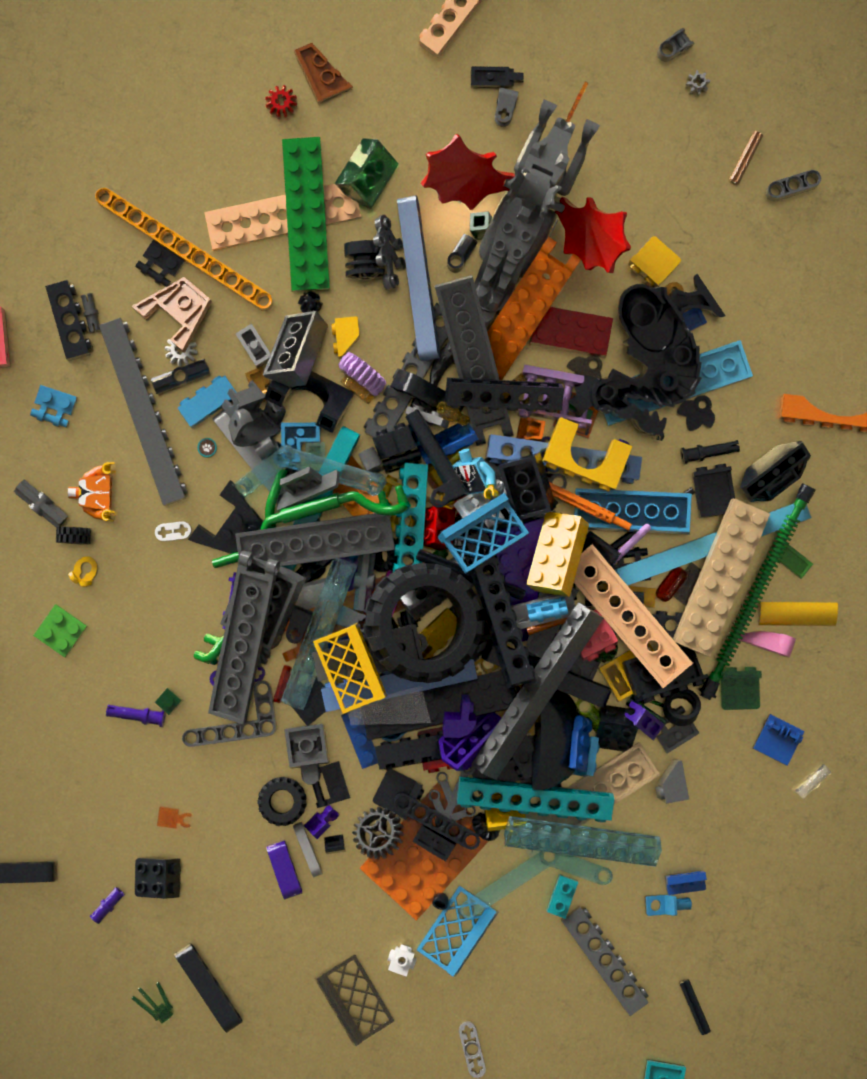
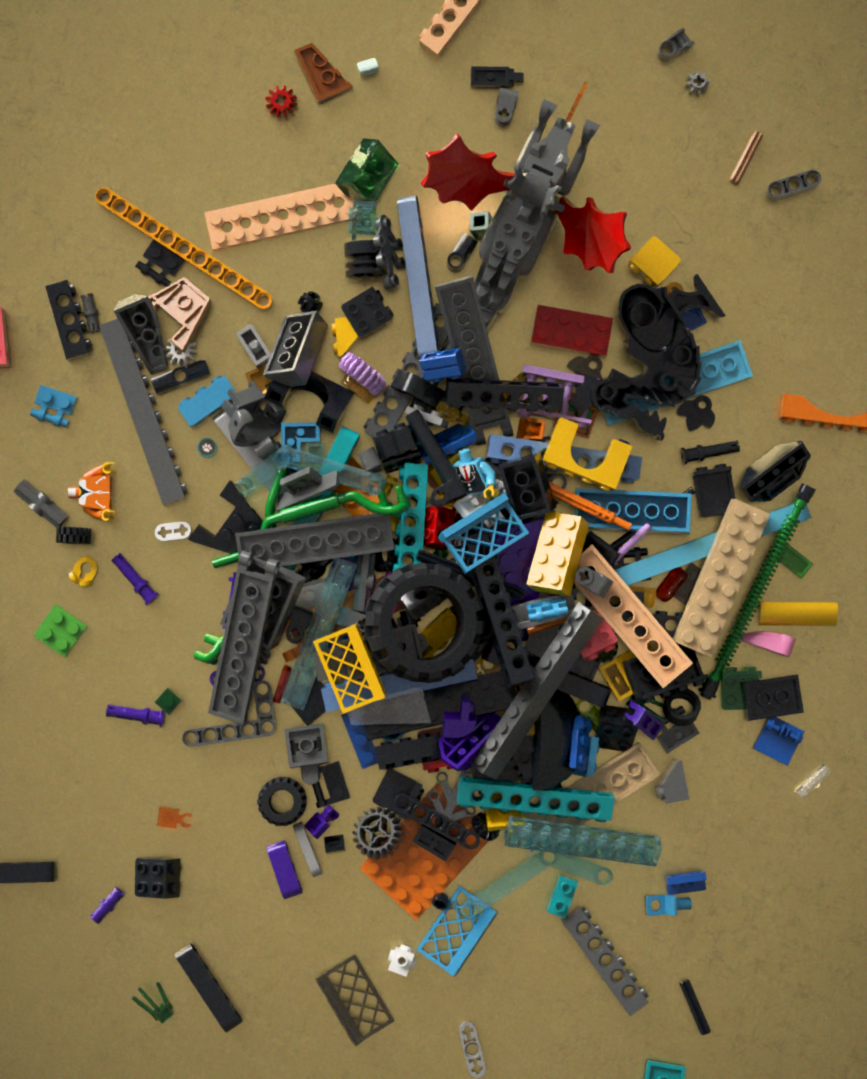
green plate [282,137,330,292] -> none
orange hinge [487,237,581,380] -> none
none -> dark purple pin [111,553,159,606]
none -> dark grey wedge [114,294,168,375]
none -> black bracket [341,286,394,338]
none -> clear light blue bracket [348,200,377,240]
none -> light aqua slope [357,58,379,77]
none -> blue brick [420,348,466,383]
none -> dark grey piece [576,566,614,598]
none -> black tile [742,675,804,721]

